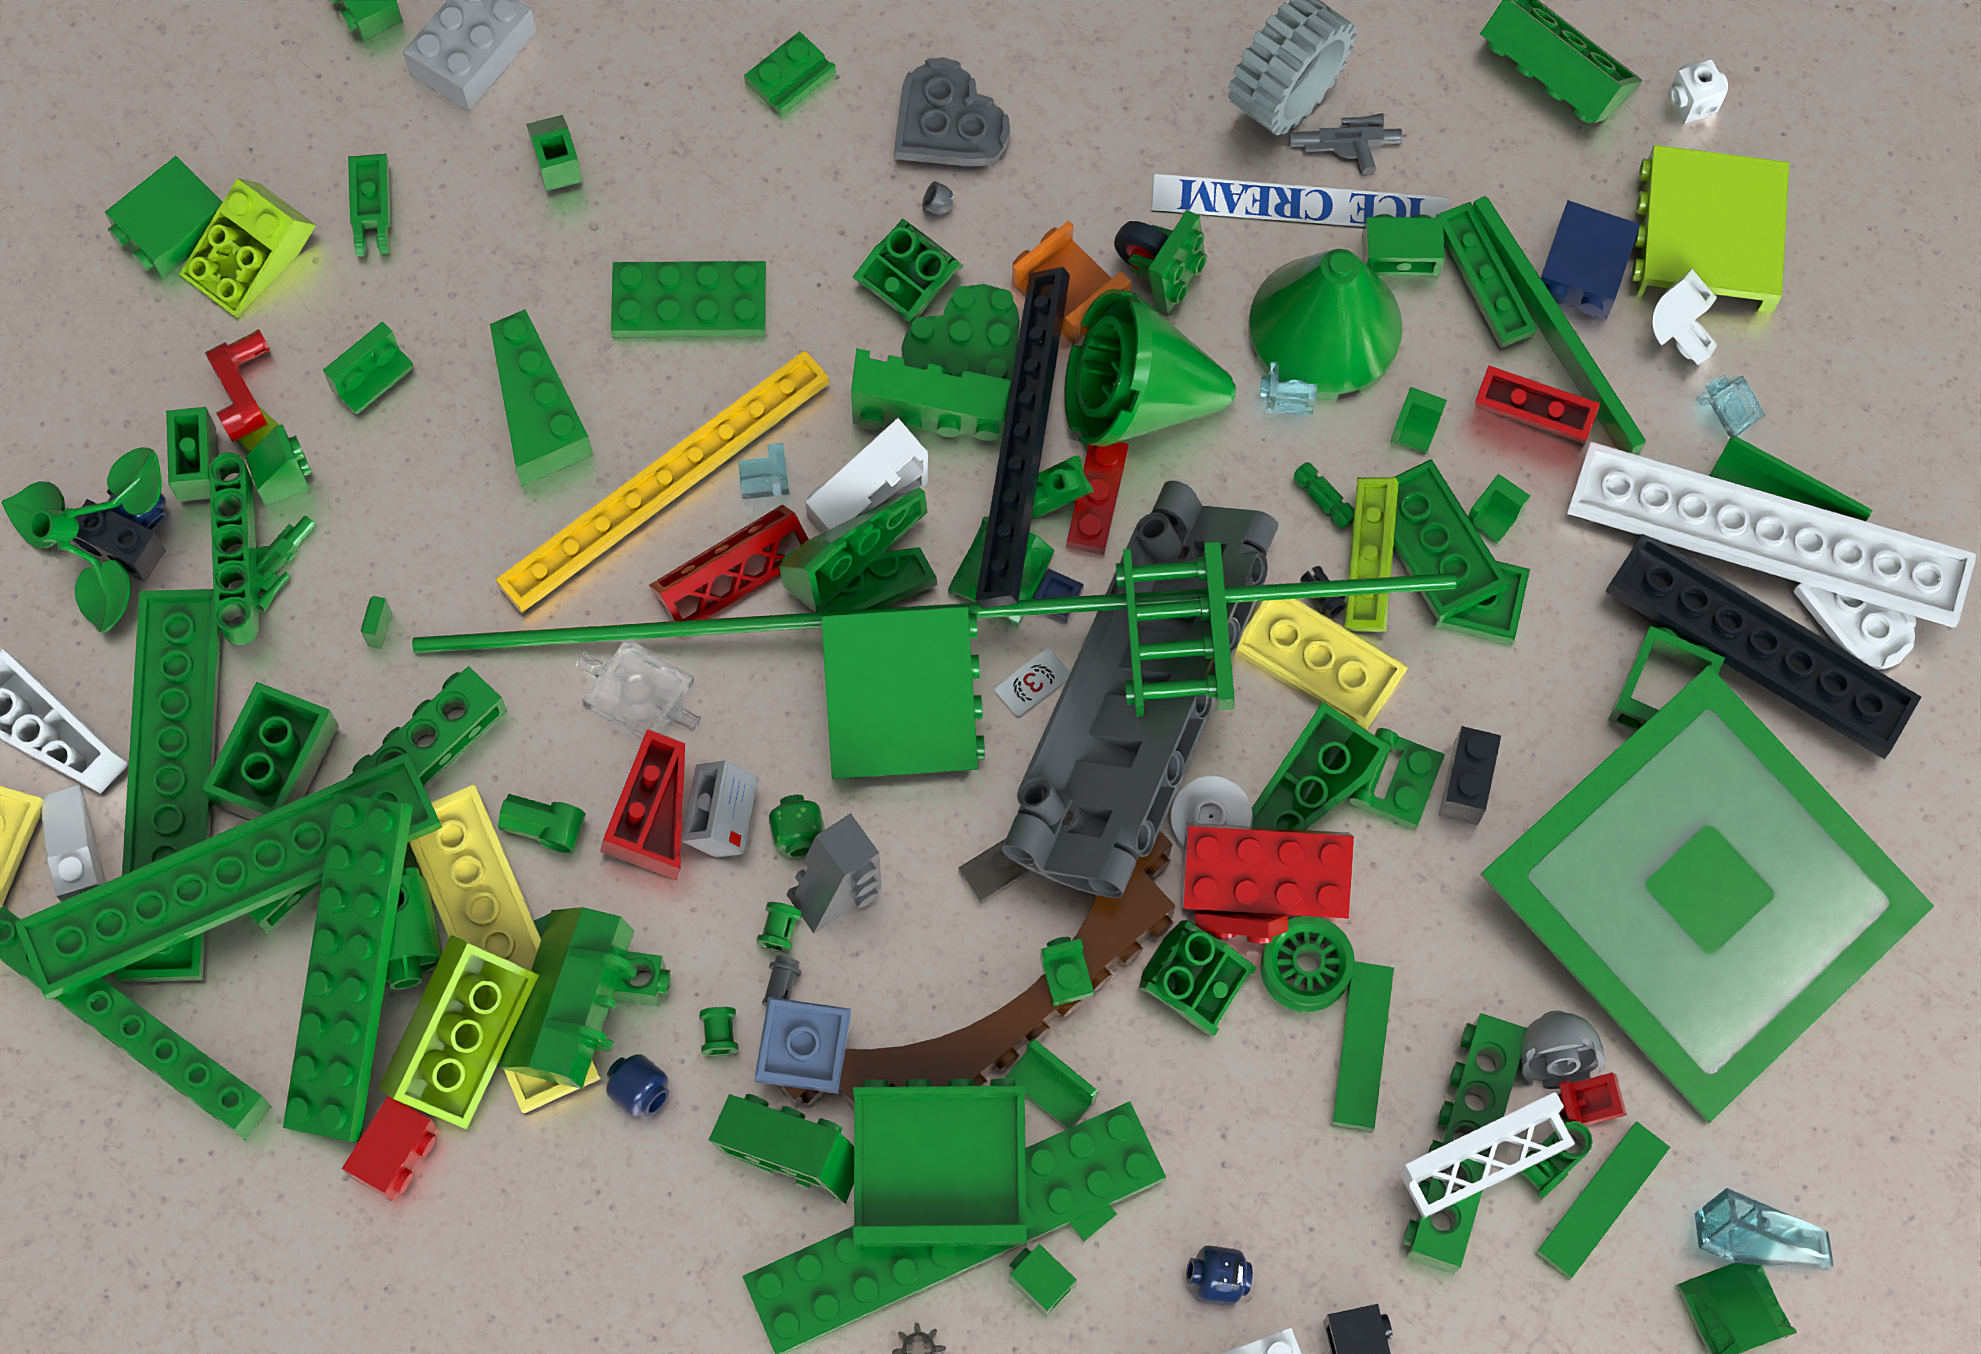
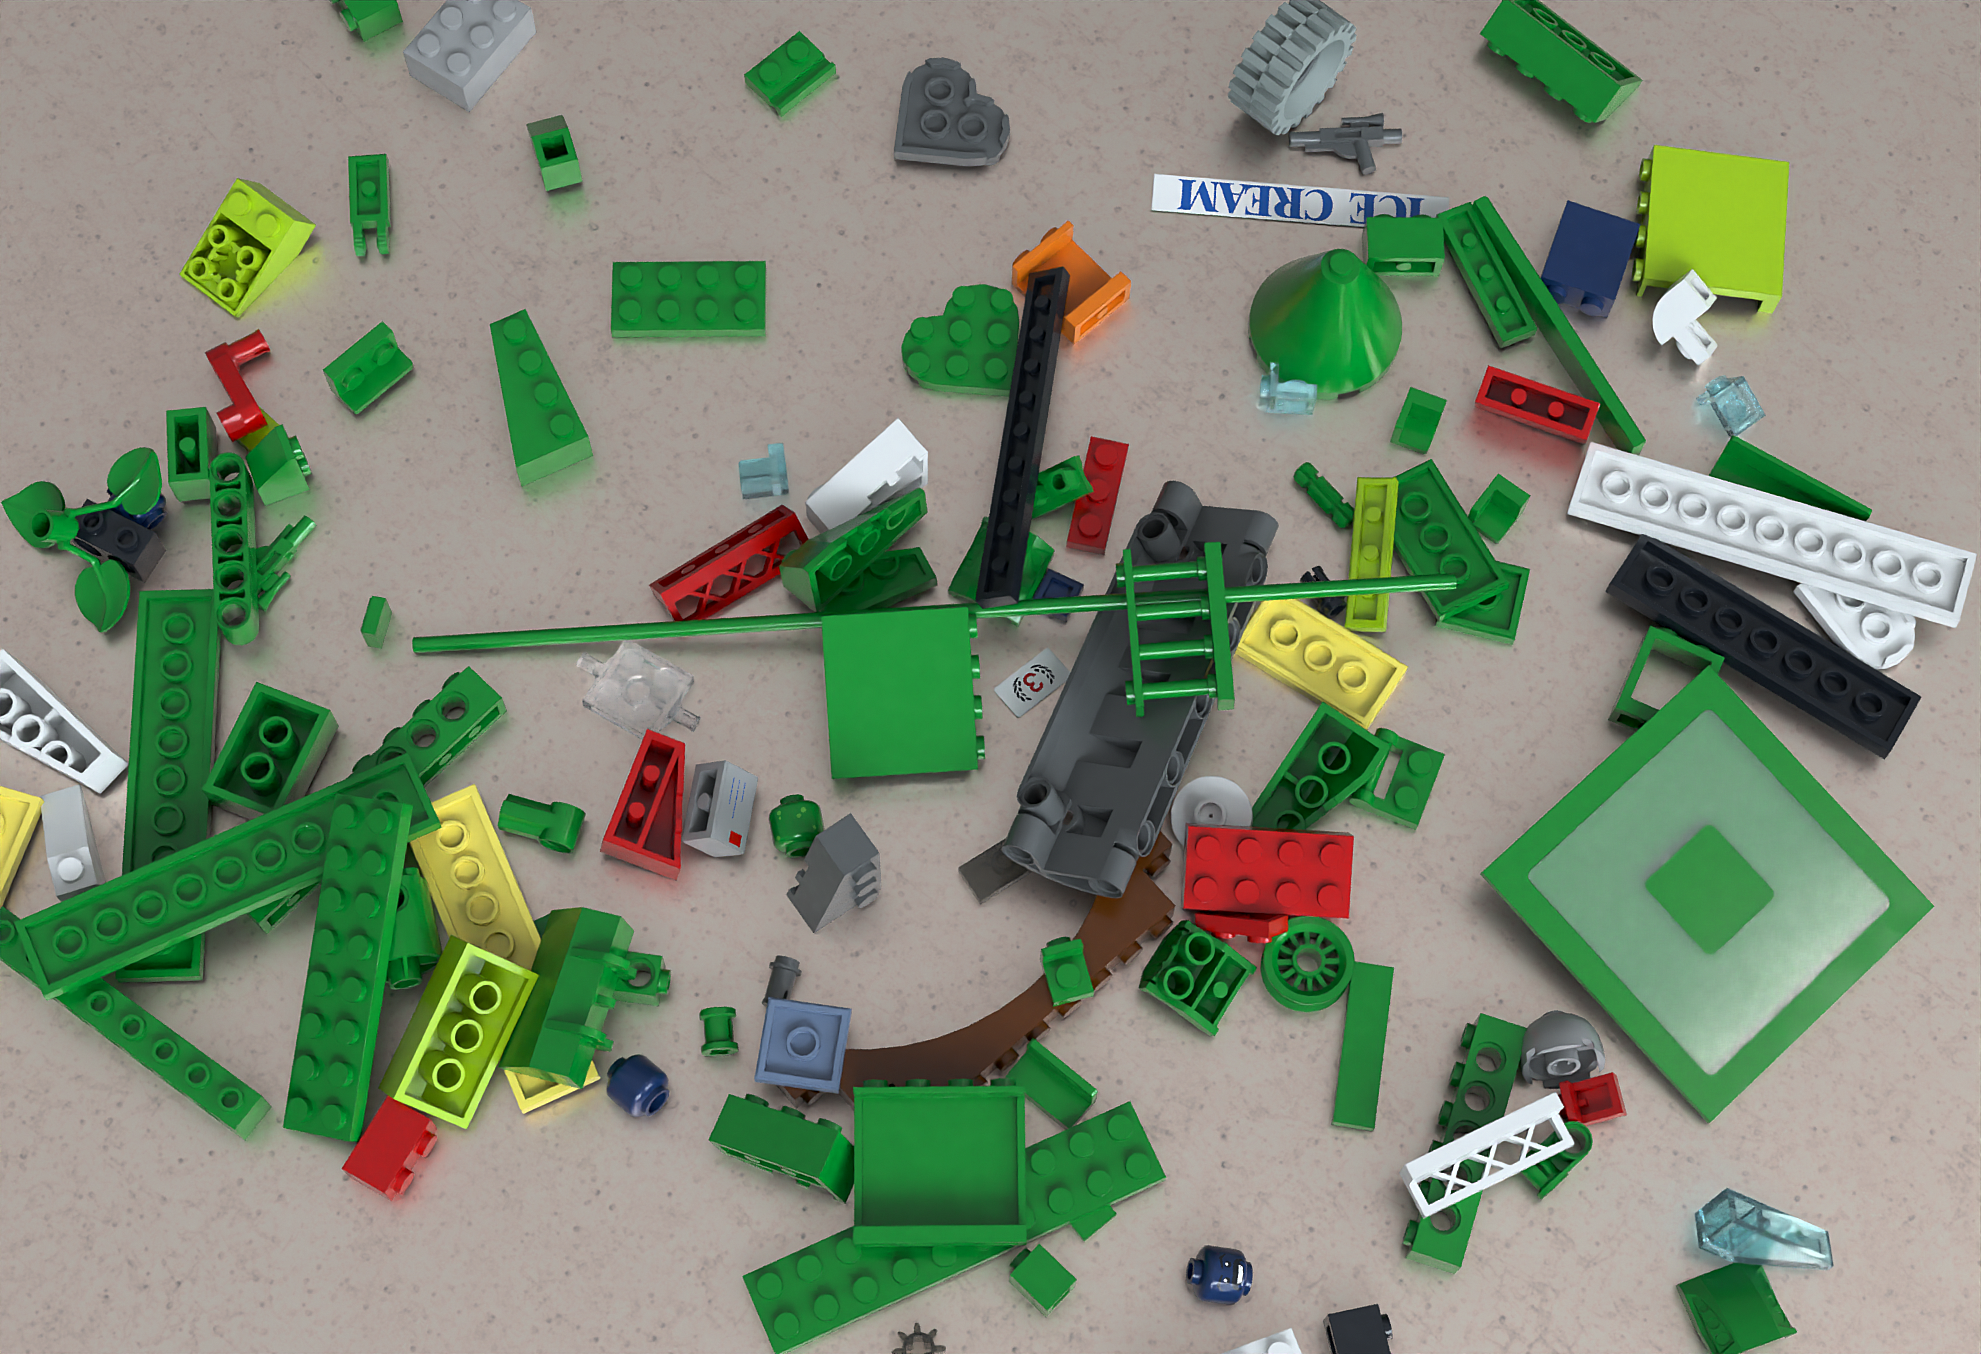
green brick [105,156,223,279] -> none
yellow plate [495,350,830,614] -> none
green bush [756,902,802,953] -> none
green wedge [851,348,1012,441] -> none
green slope [852,218,964,324] -> none
dark grey hinge [922,181,954,215] -> none
green cone [1064,289,1236,447] -> none
green plate [1114,210,1207,315] -> none
black piece [1439,726,1501,825] -> none
green tile [1536,1121,1671,1280] -> none
white brick [1669,59,1728,124] -> none

